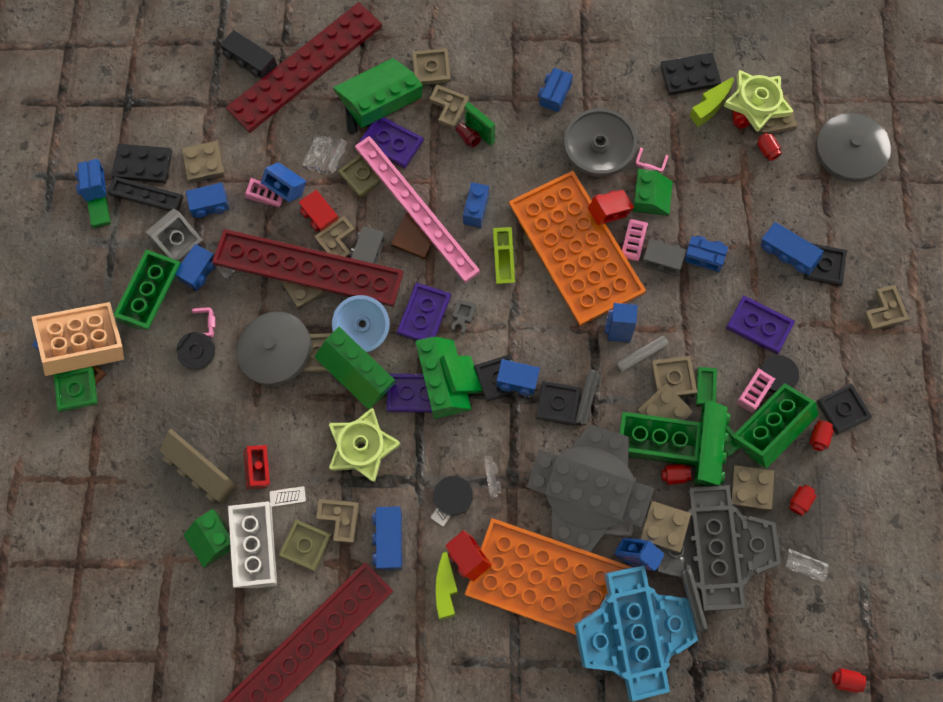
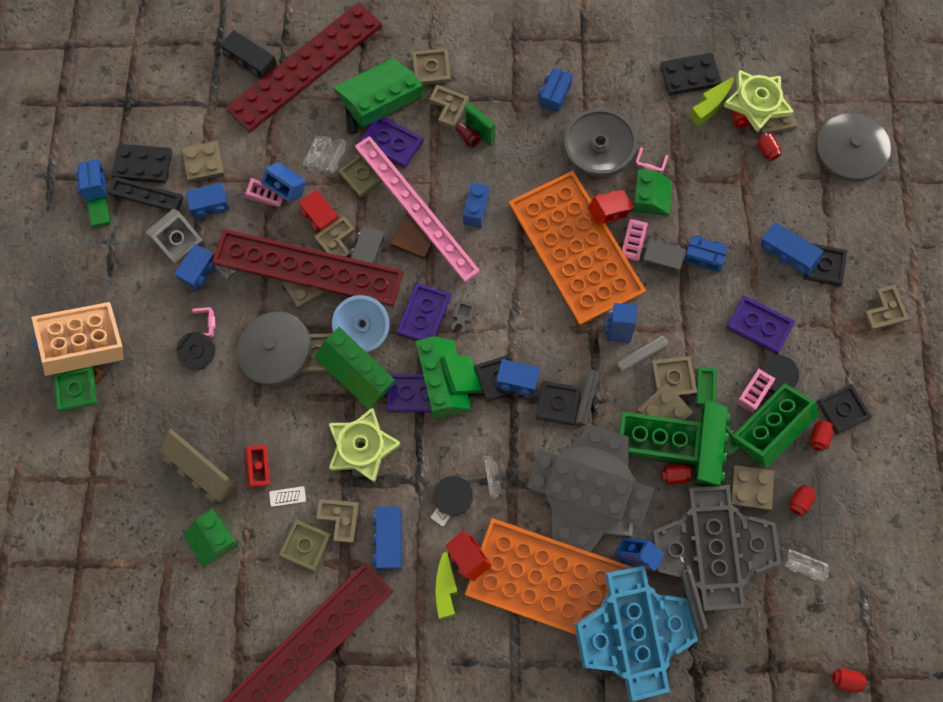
green slope [113,249,181,330] -> none
white slope [228,501,277,588] -> none
lime slope [493,227,515,284] -> none
dark tan plate [640,501,691,553] -> none

